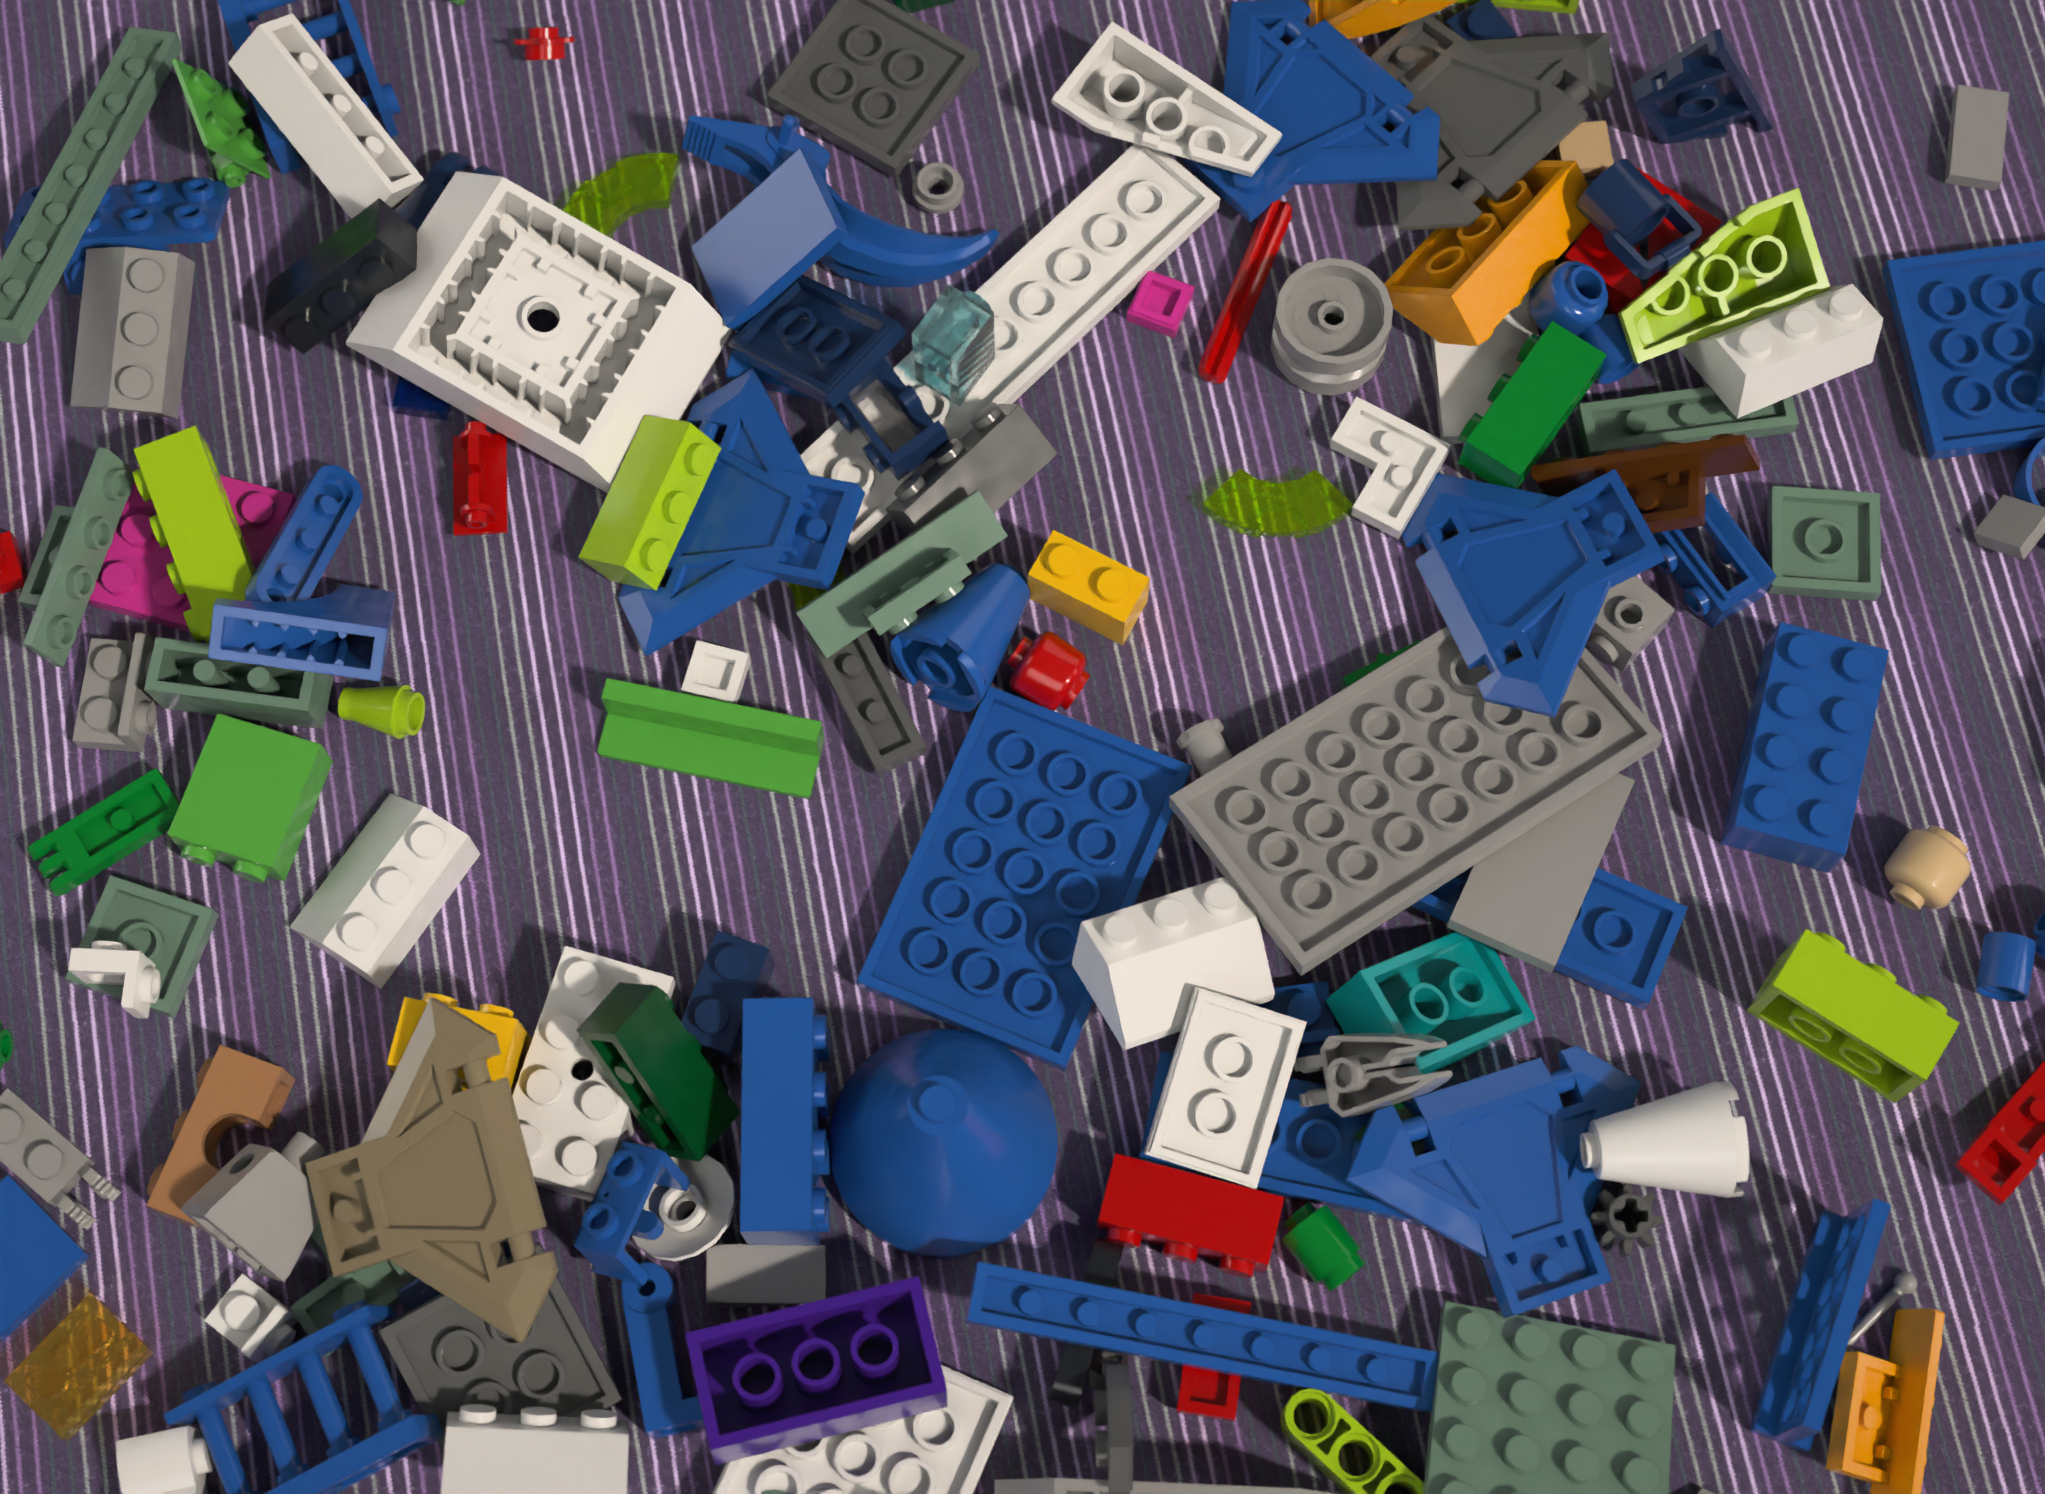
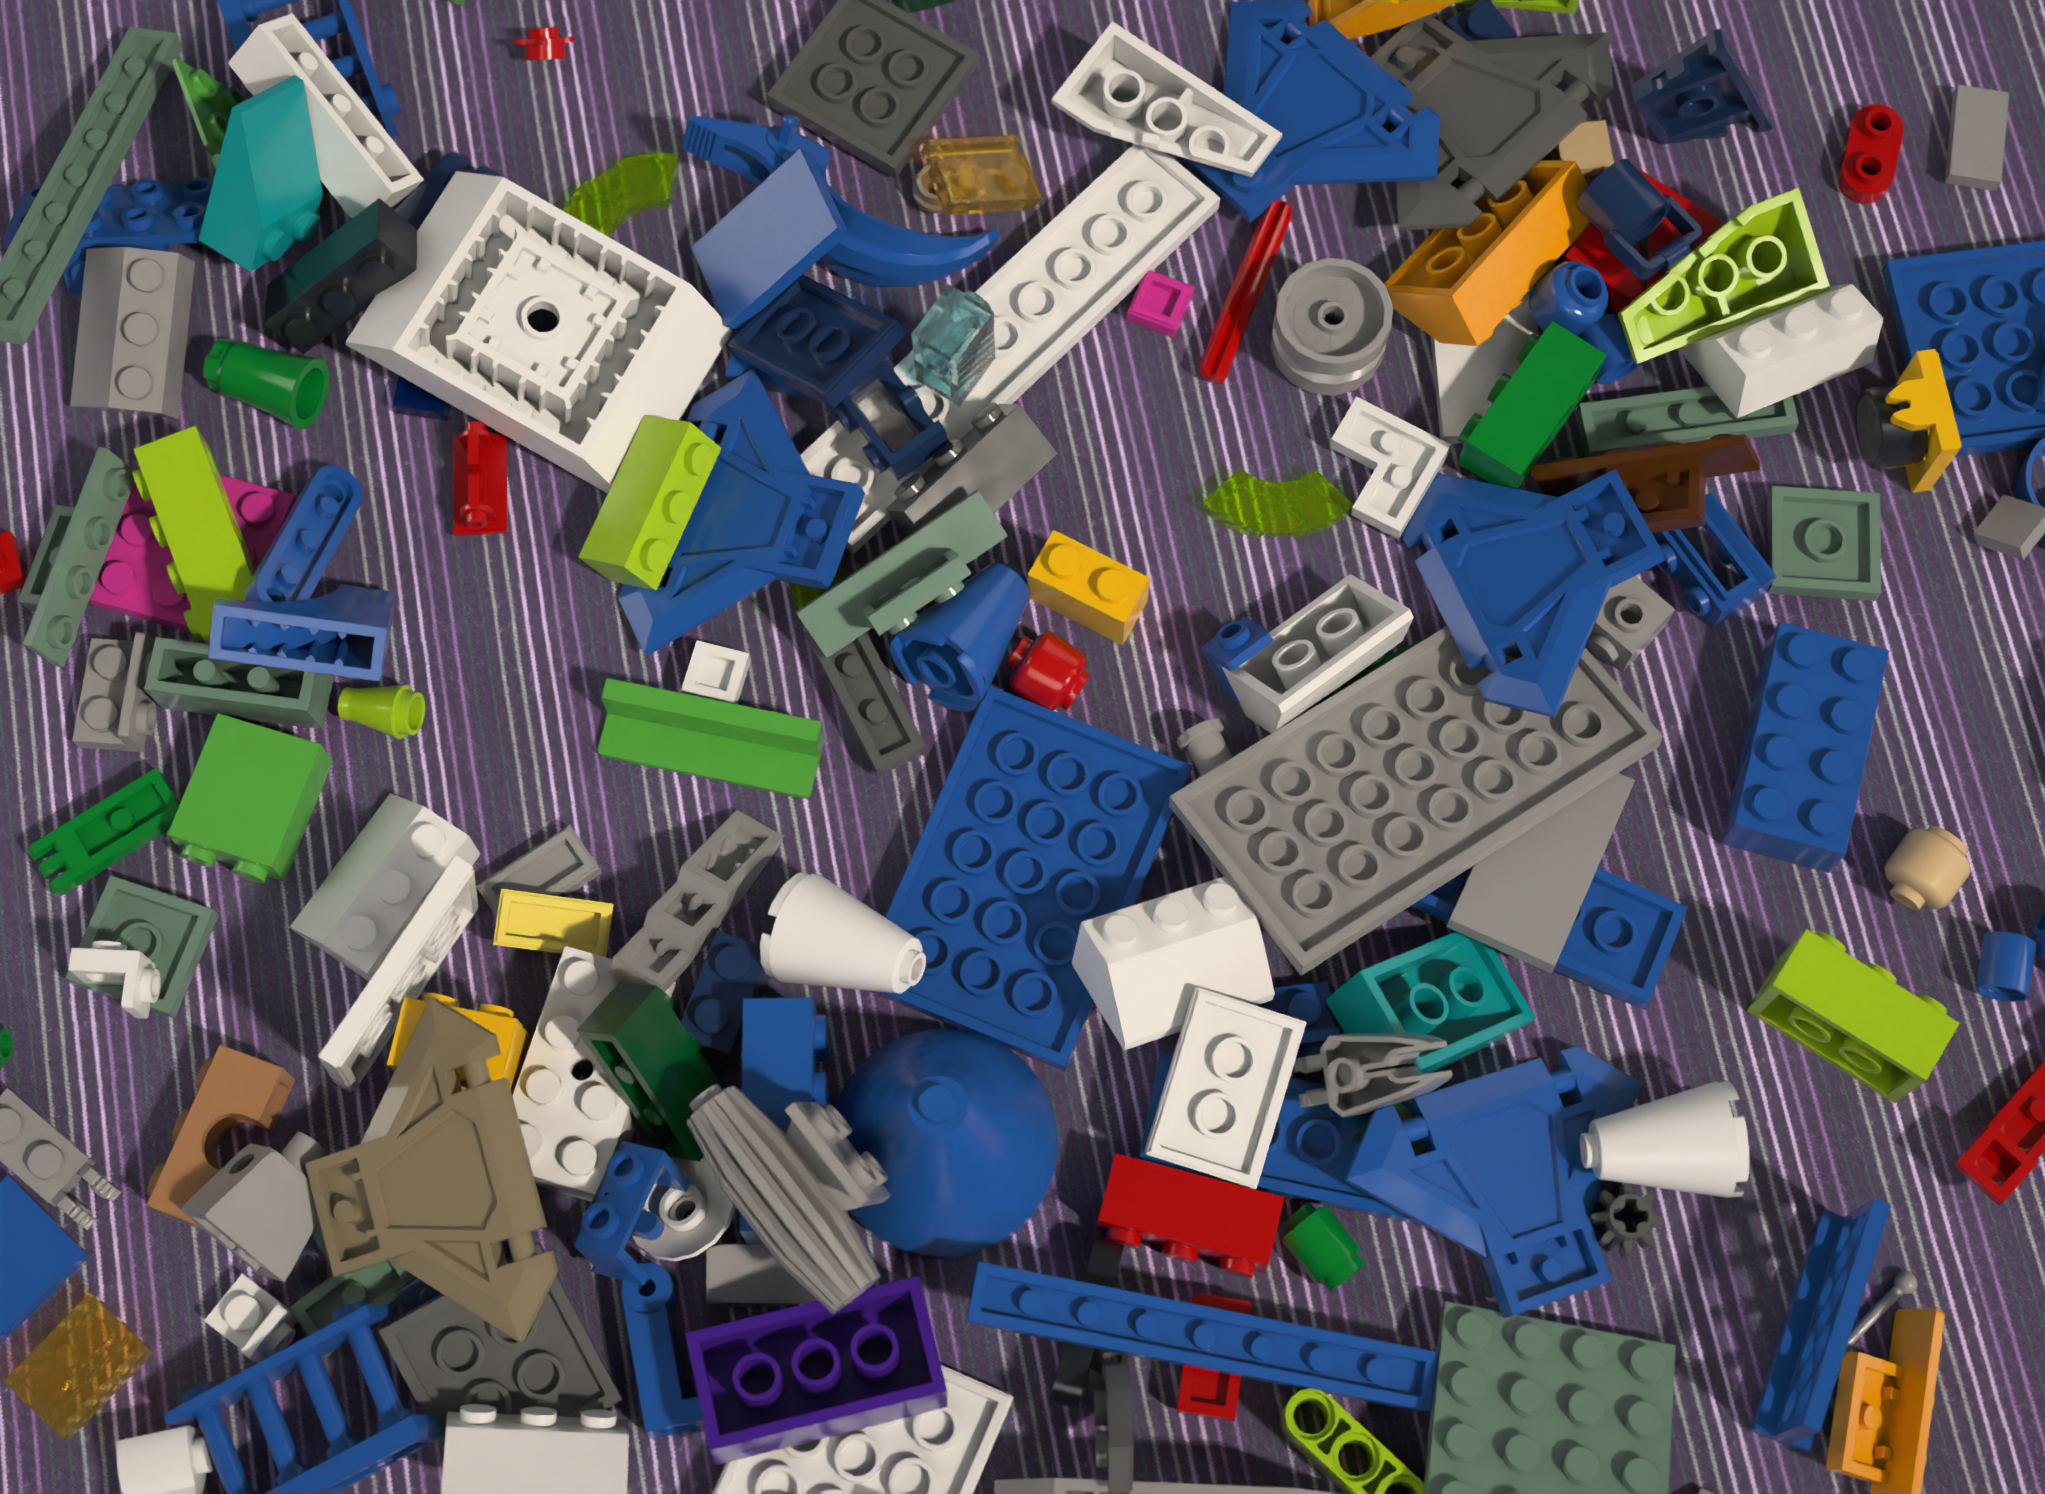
none -> teal slope [199,75,323,272]
none -> green plant [203,338,330,430]
none -> white tile [318,855,479,1093]
none -> light grey tile [476,825,602,917]
none -> light yellow tile [493,889,614,957]
none -> light grey slope [609,810,784,992]
none -> light grey plate [687,1084,891,1314]
none -> white cone [760,872,926,993]
none -> clear yellow plate [921,135,1042,215]
none -> blue bracket [1201,616,1273,704]
none -> white slope [1222,574,1414,733]
none -> red plate [1837,104,1904,204]
none -> piece [1855,349,1962,493]

